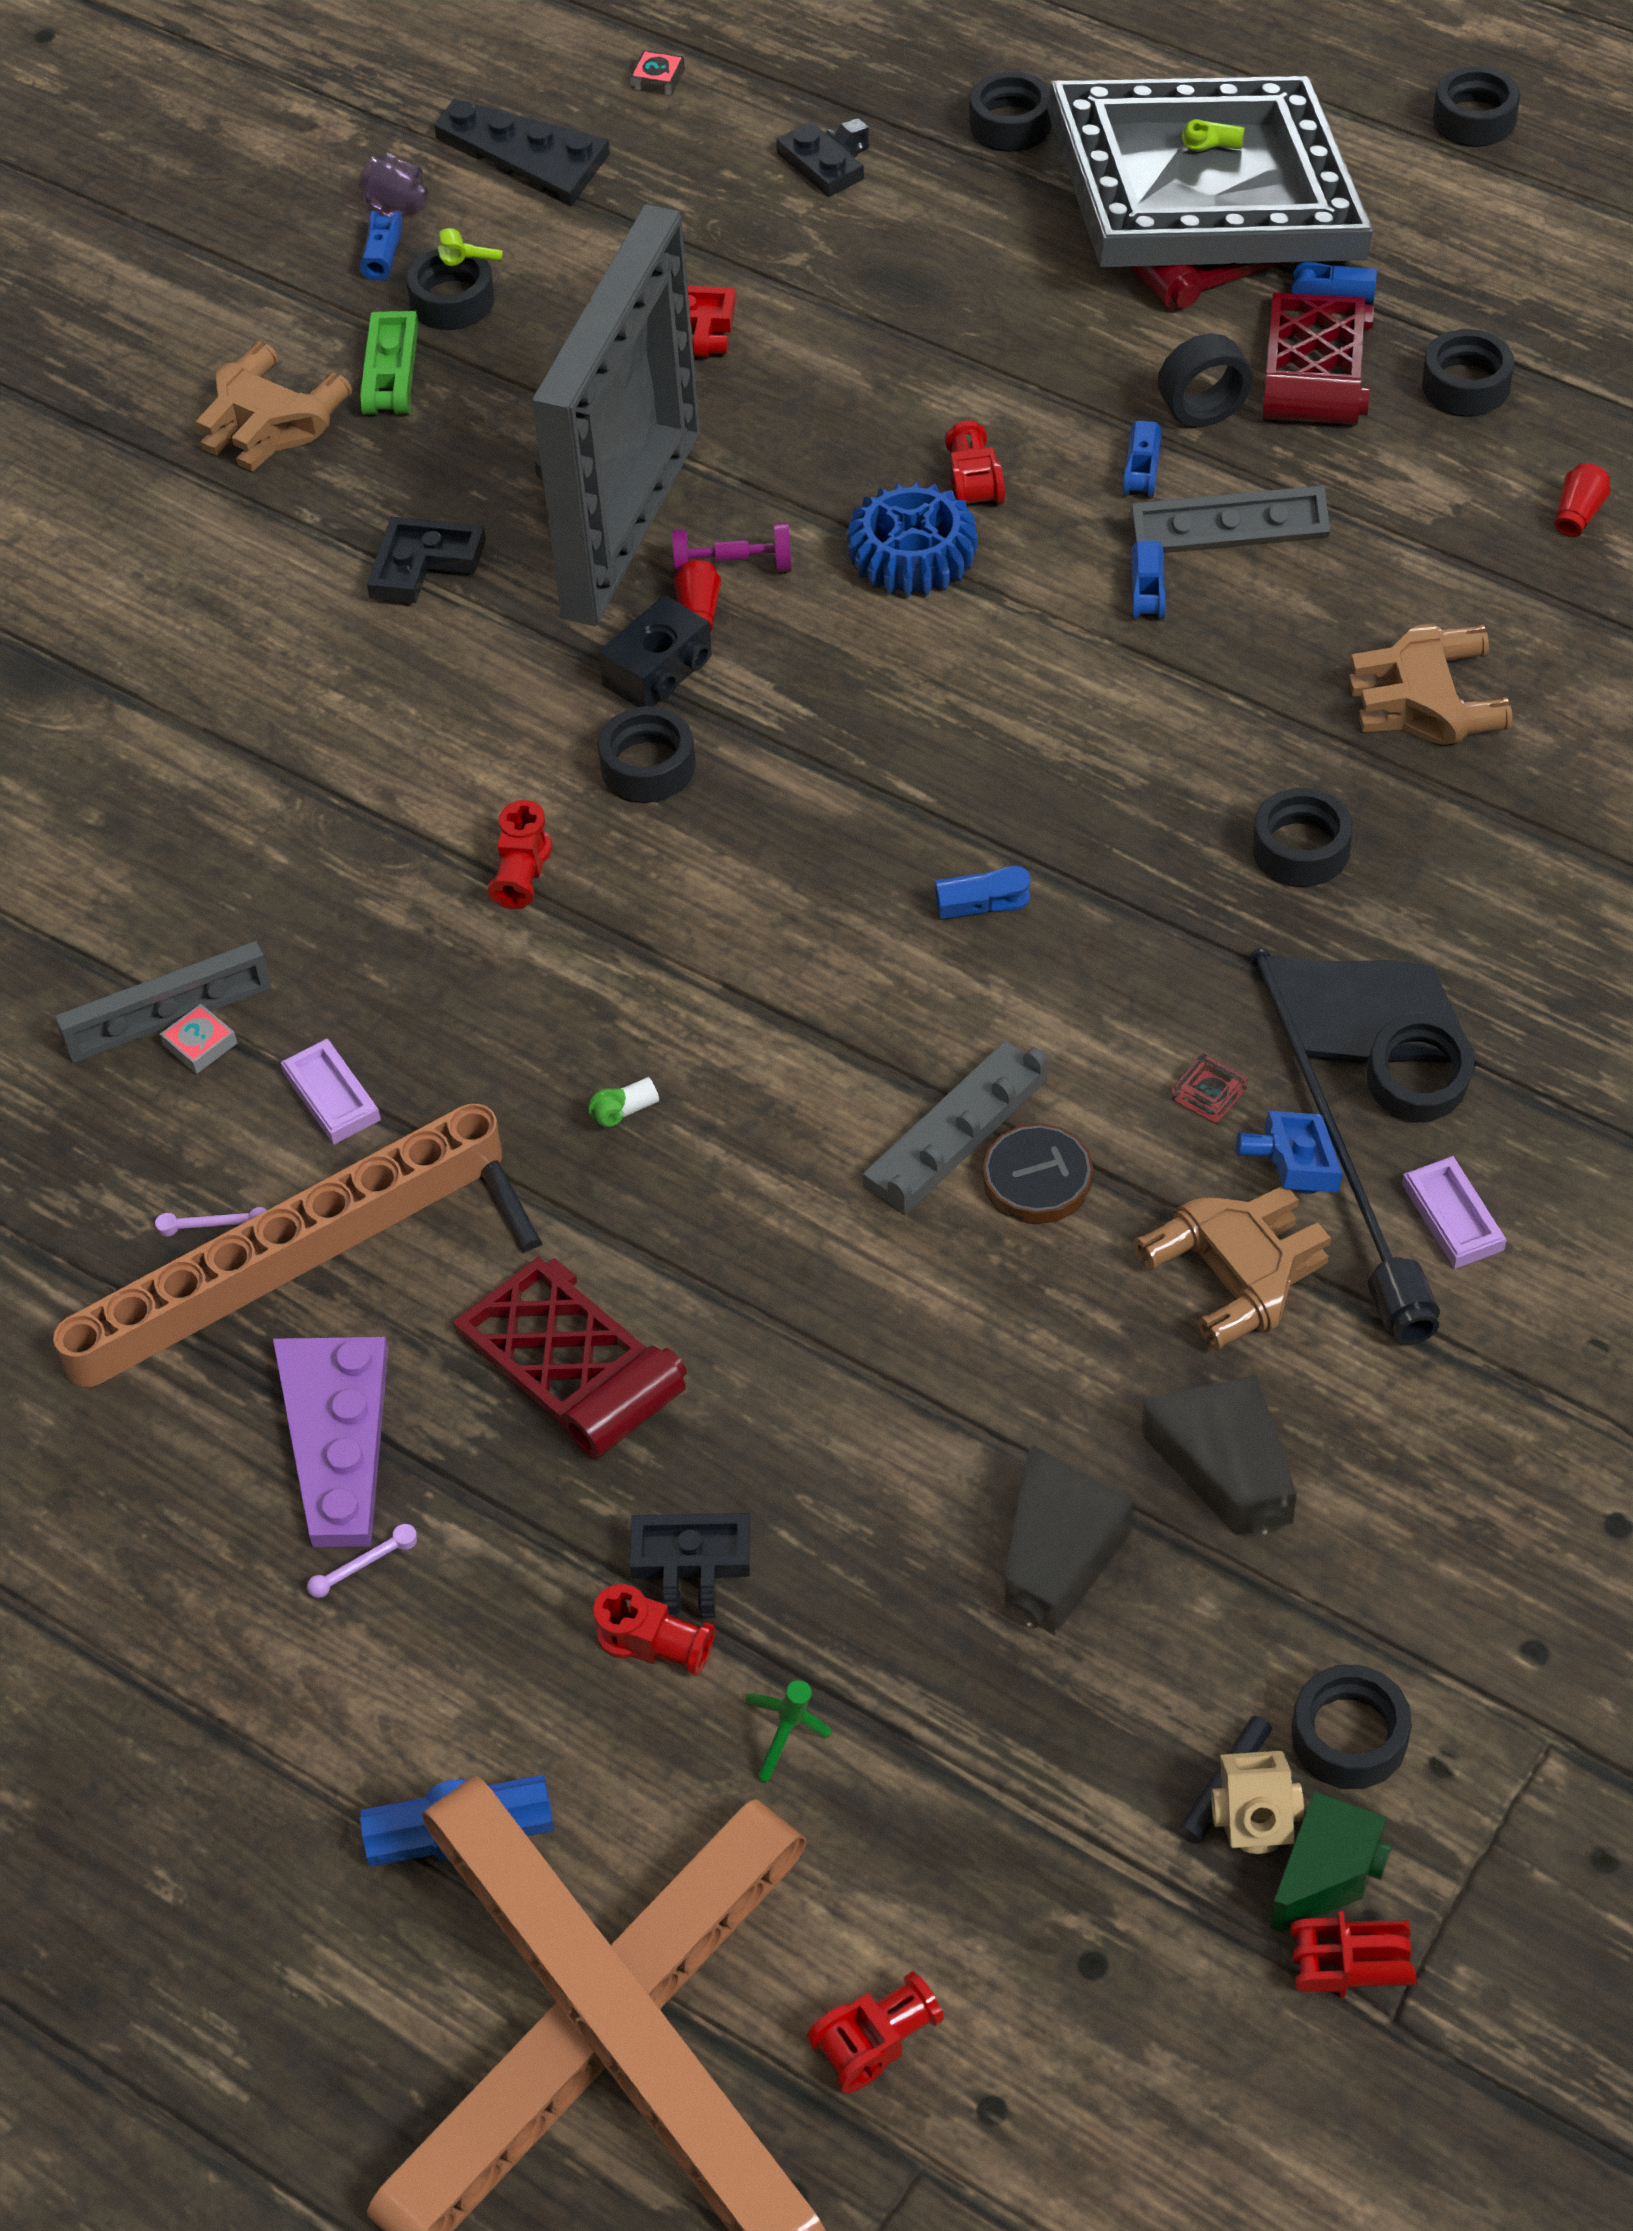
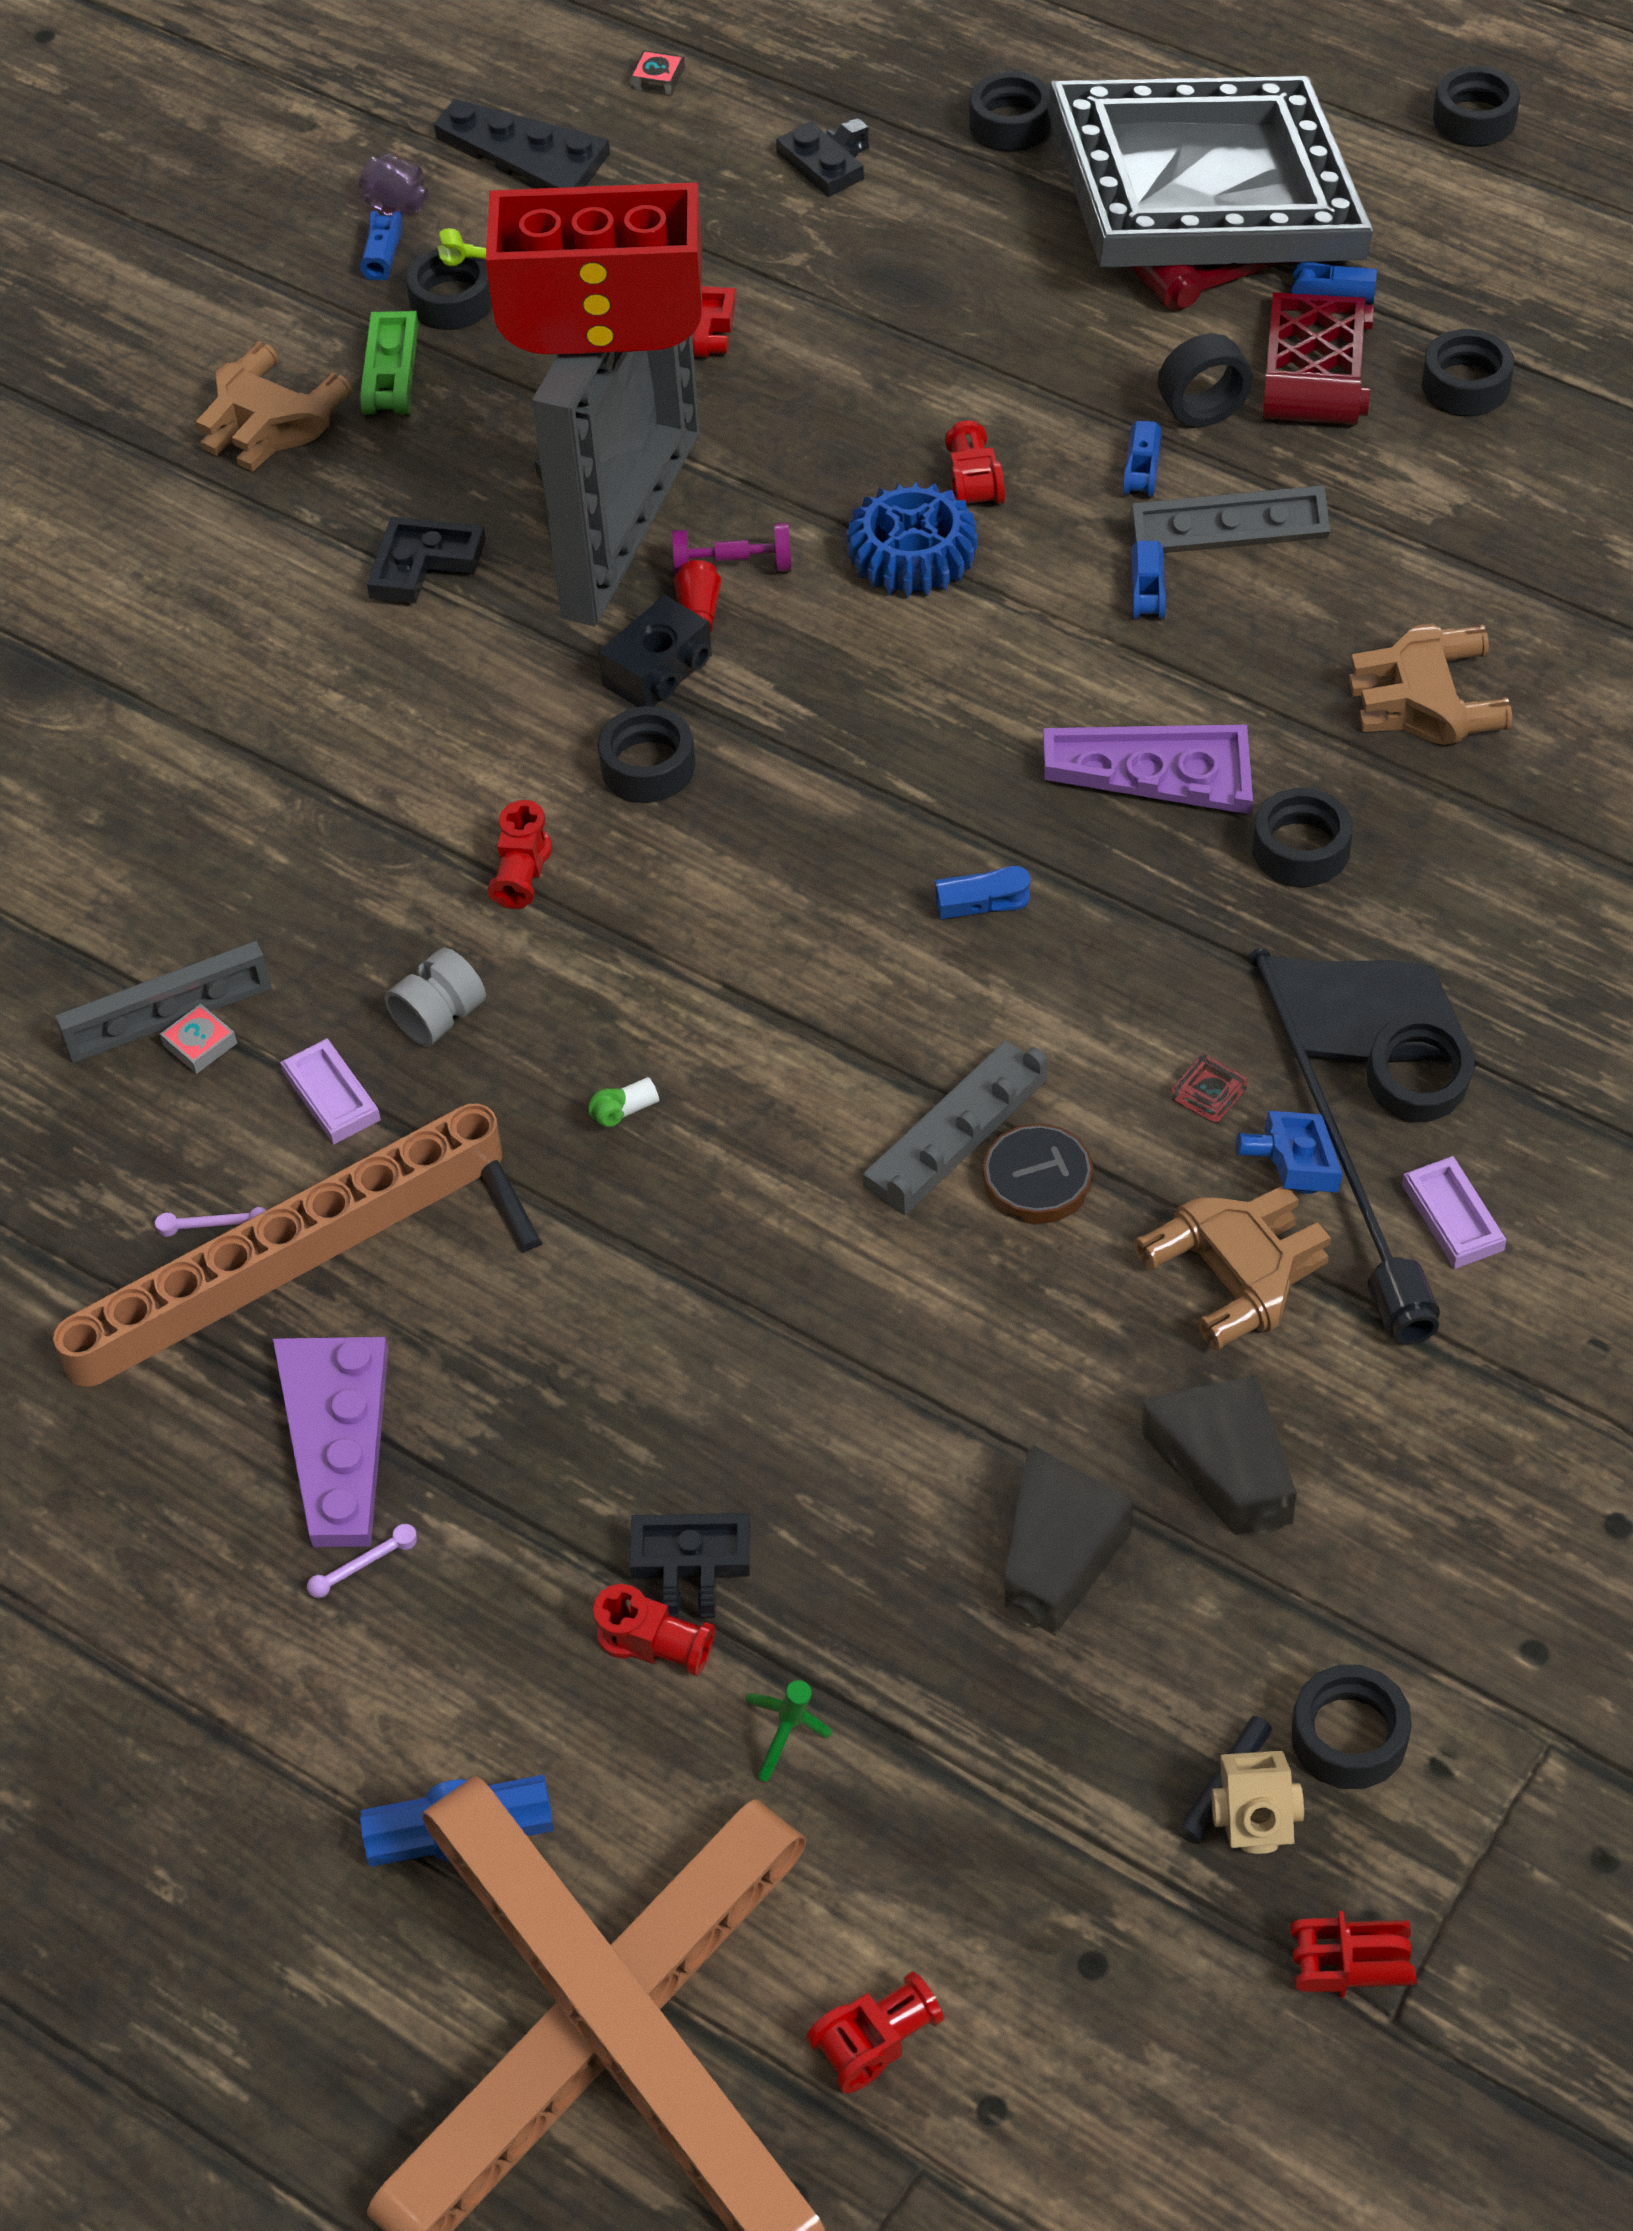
dark red piece [453,1256,687,1460] -> none
lime arm [1182,119,1245,152] -> none
dark green slope [1270,1792,1393,1932] -> none
red cone [1554,463,1611,537] -> none
none -> light grey wheel [384,947,486,1047]
none -> red brick [486,182,702,354]
none -> medium lavender wing [1043,724,1253,815]

